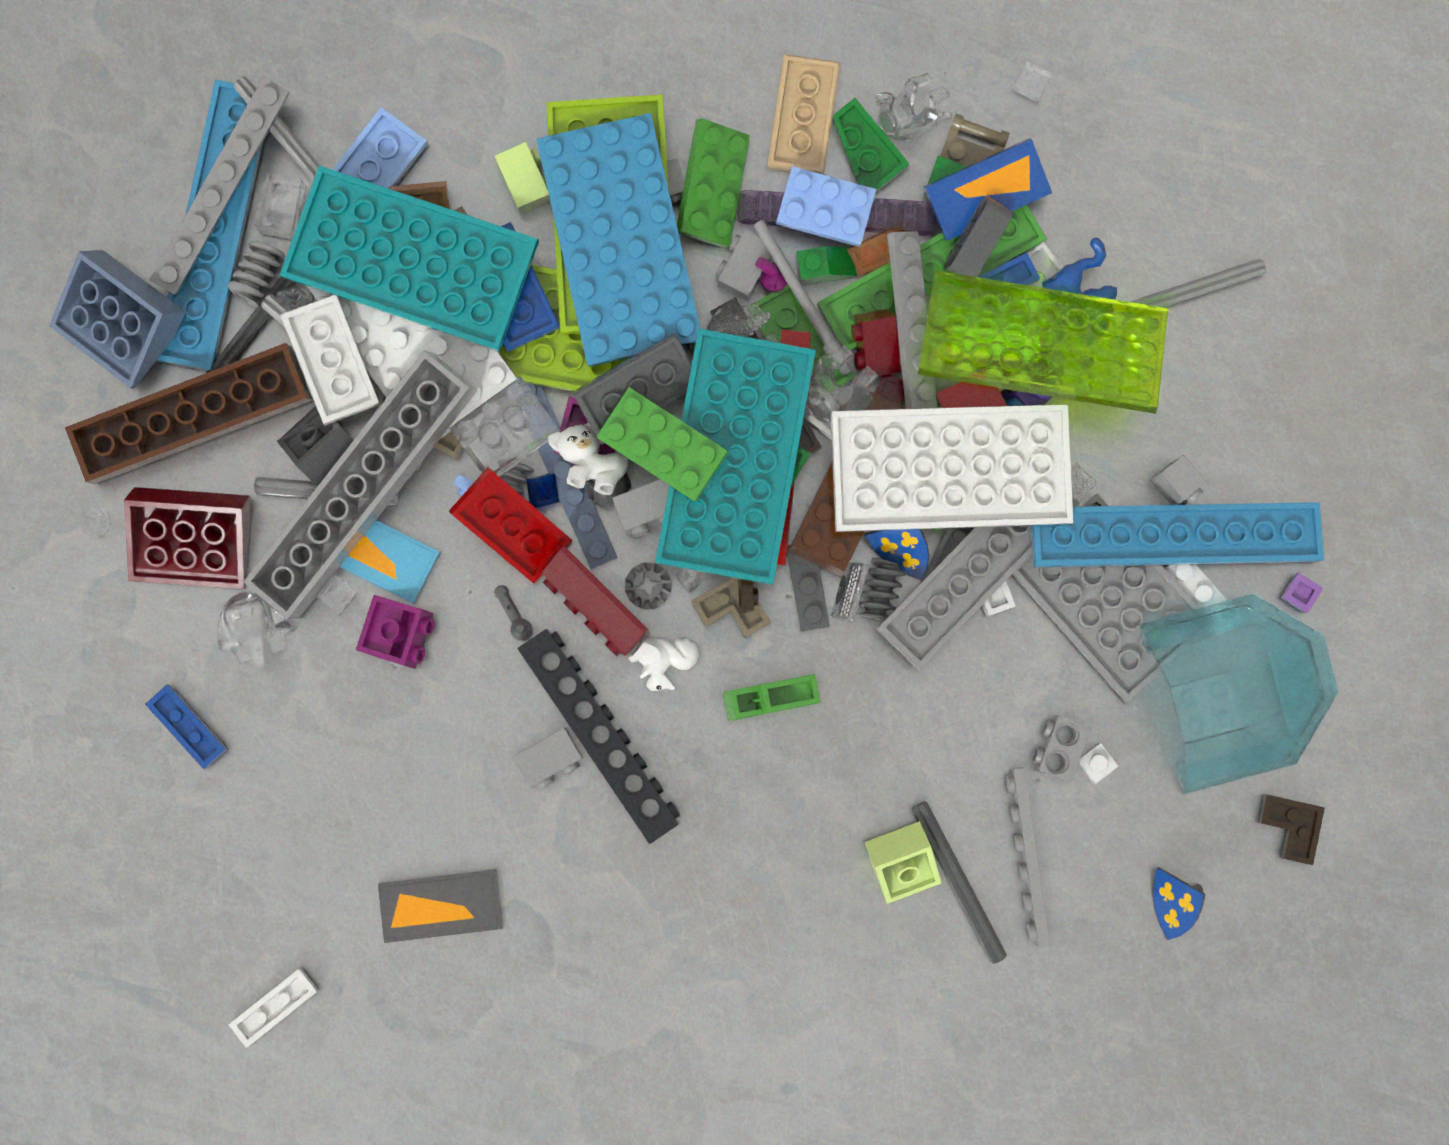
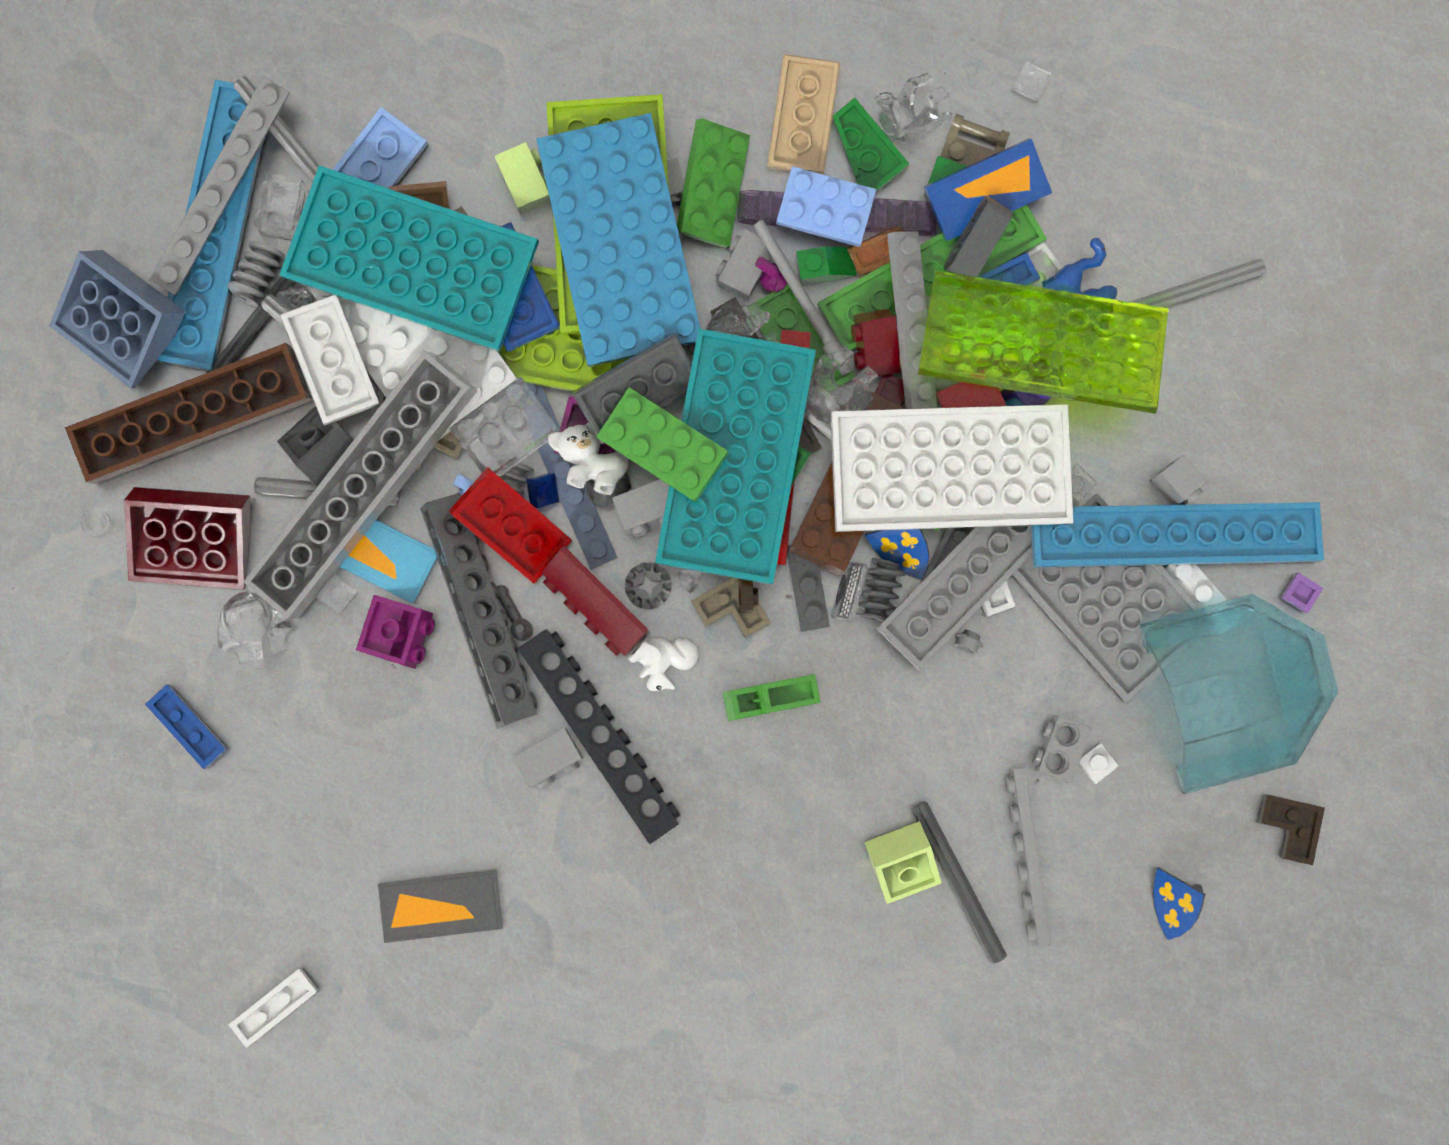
none -> dark grey brick [420,493,537,729]
none -> light grey plate [955,629,983,654]

